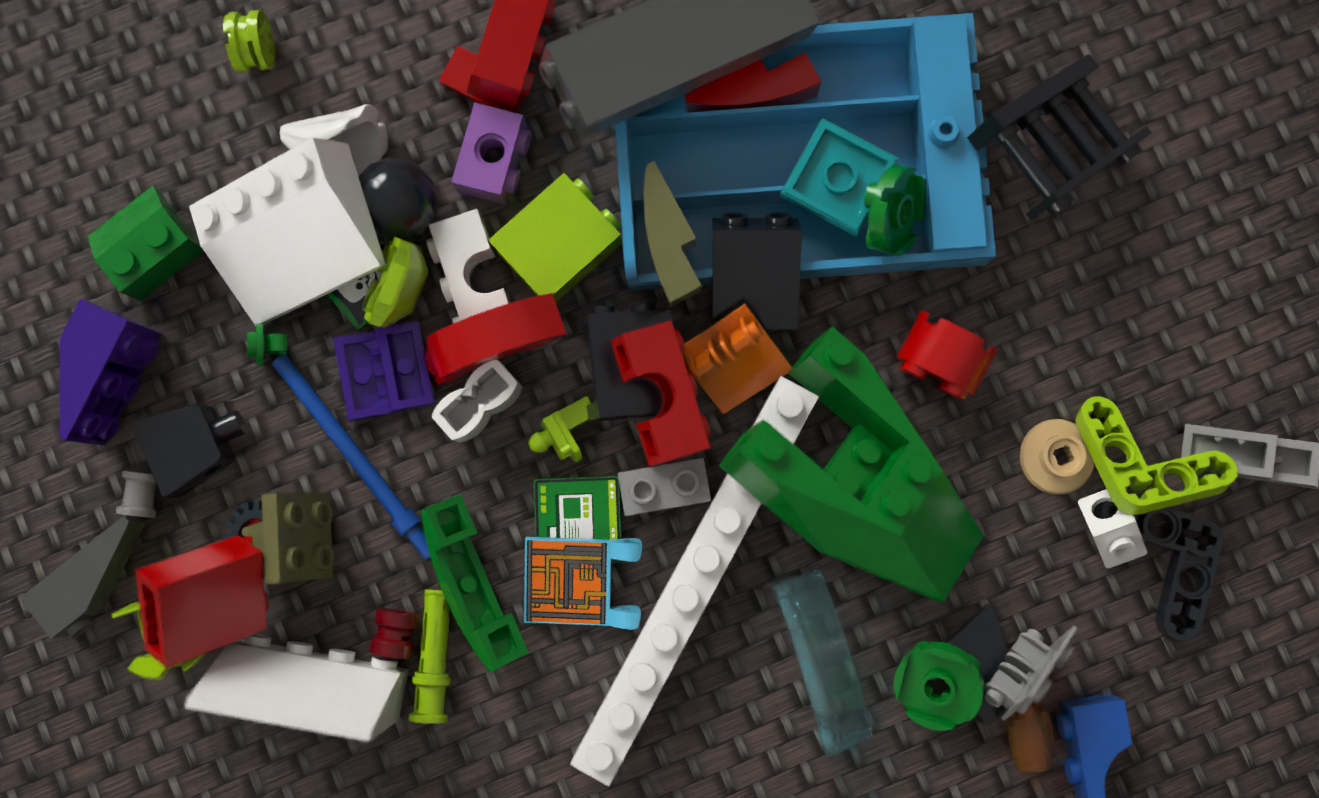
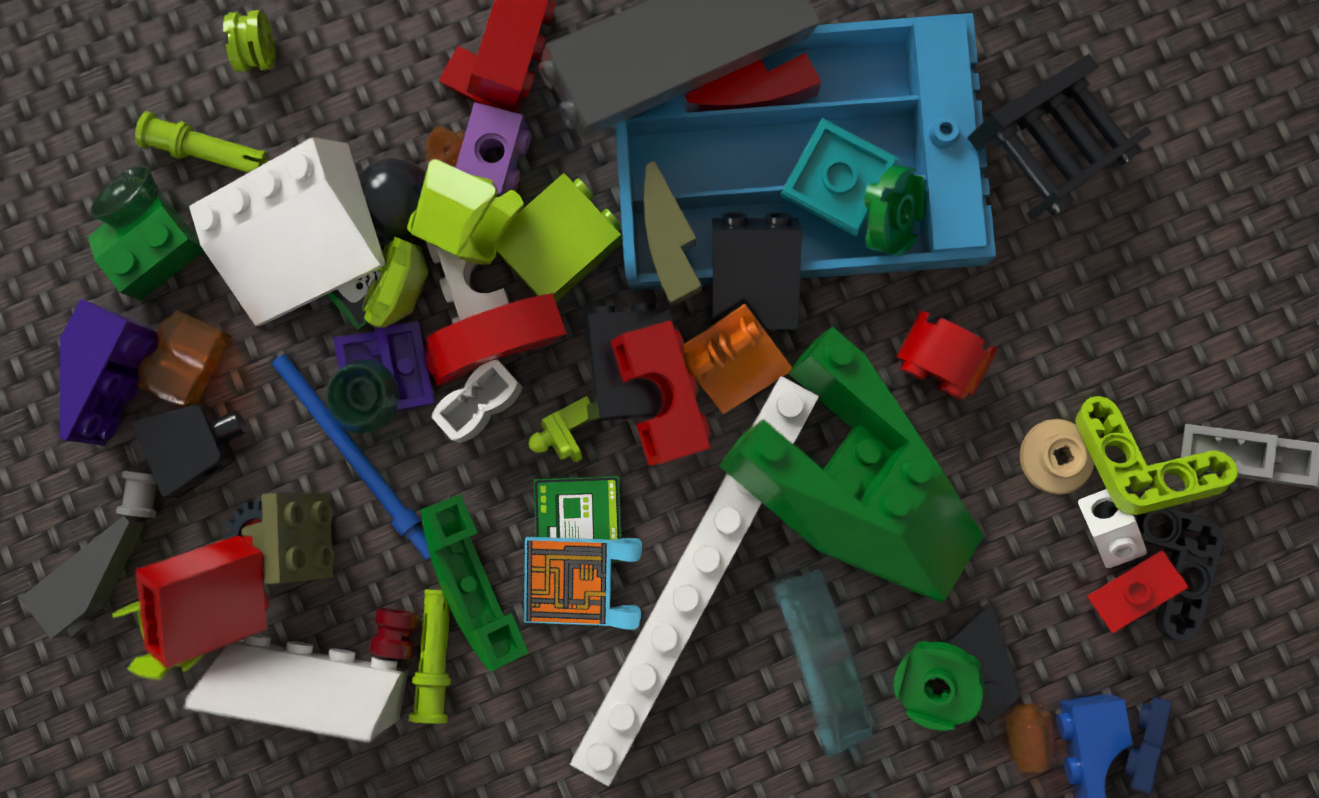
green plate [247,323,288,366] -> none
white hat [280,104,388,176] -> none
light grey brick [618,458,711,516] -> none
light grey hinge [984,626,1077,720] -> none
none -> clear green hat [90,165,159,228]
none -> lime pin [135,111,269,173]
none -> clear orange brick [138,310,232,408]
none -> clear green hat [326,359,399,434]
none -> lime piece [407,159,524,265]
none -> clear orange plate [425,126,465,168]
none -> red plate [1087,550,1188,633]
none -> dark blue plate [1125,696,1173,794]

